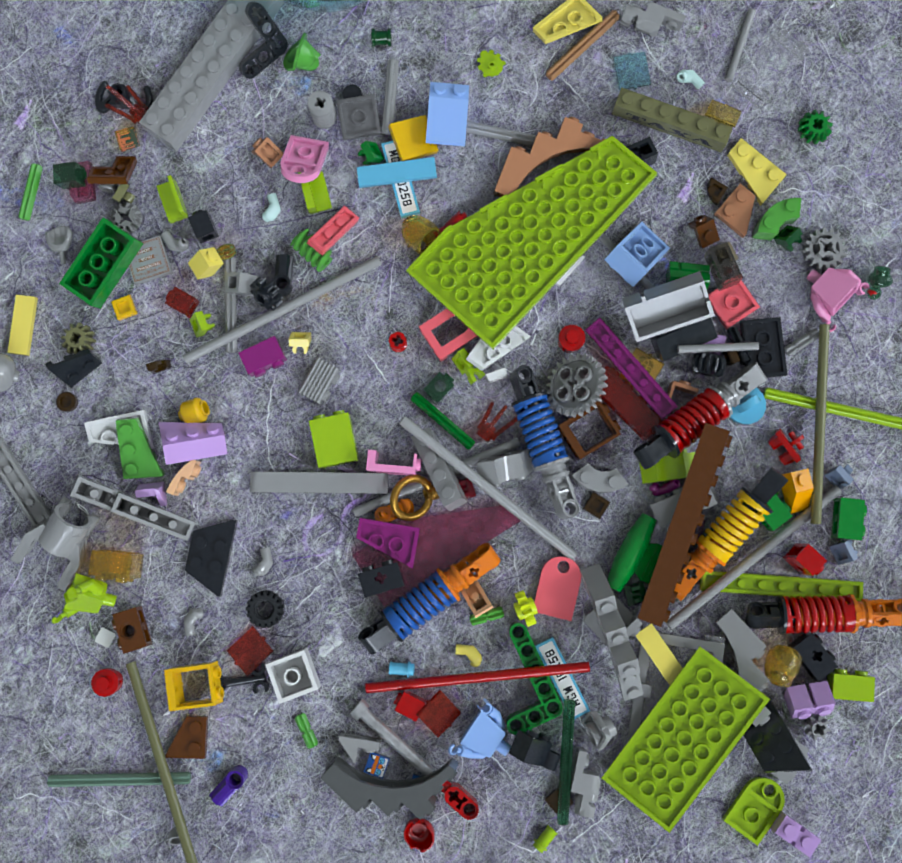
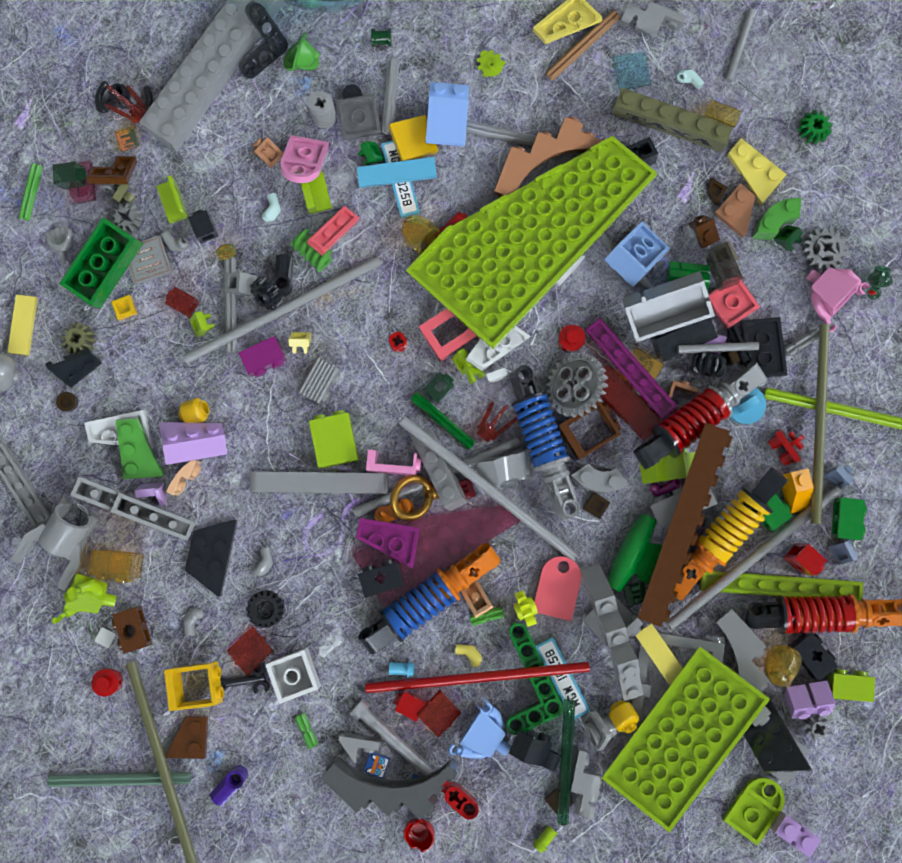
dark brown tile [146,360,172,374] -> none
light yellow brick [188,247,224,279] -> none
none -> yellow head [608,701,639,733]

